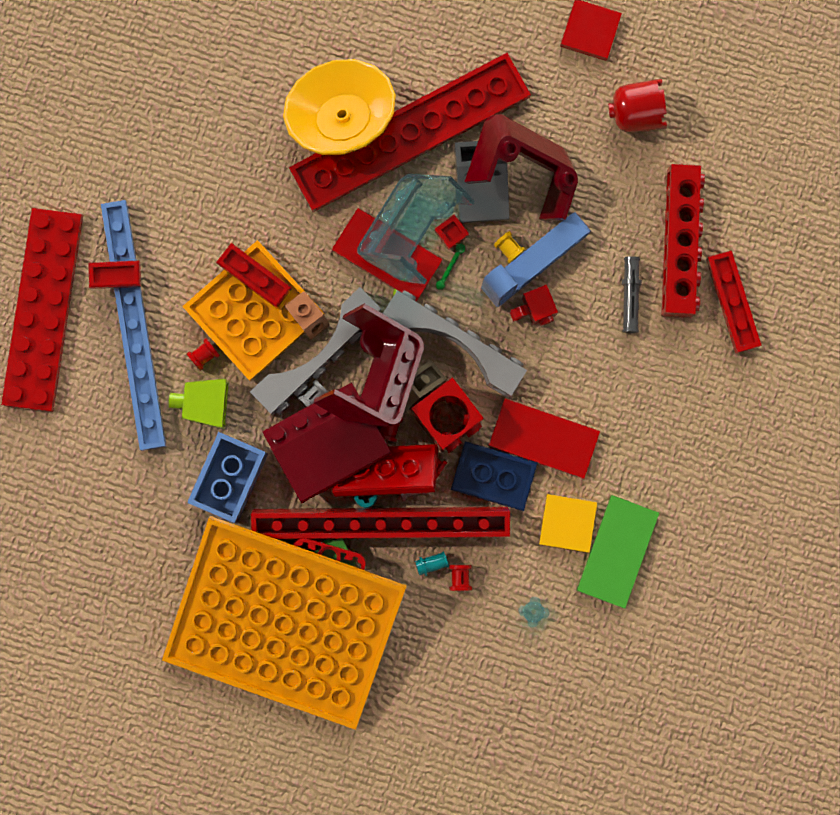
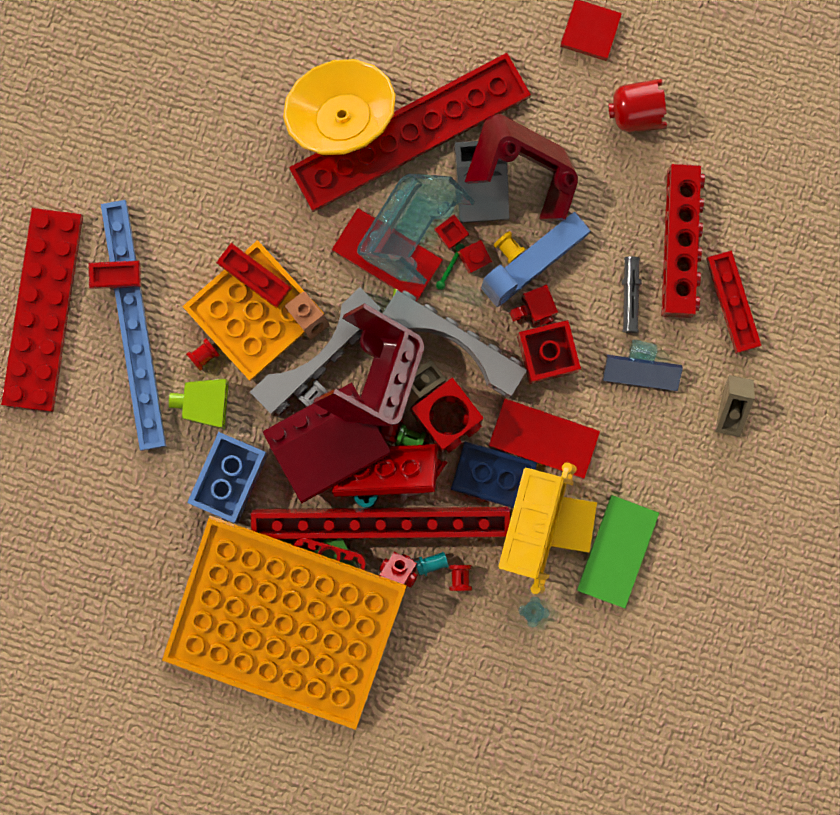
none -> brick [379,551,418,590]
none -> bright green bush [395,424,426,446]
none -> red plate [458,240,492,274]
none -> yellow container [498,462,577,594]
none -> red brick [517,320,581,385]
none -> dark blue tile [603,354,683,391]
none -> clear light blue slope [628,339,657,361]
none -> dark tan slope [715,375,755,437]

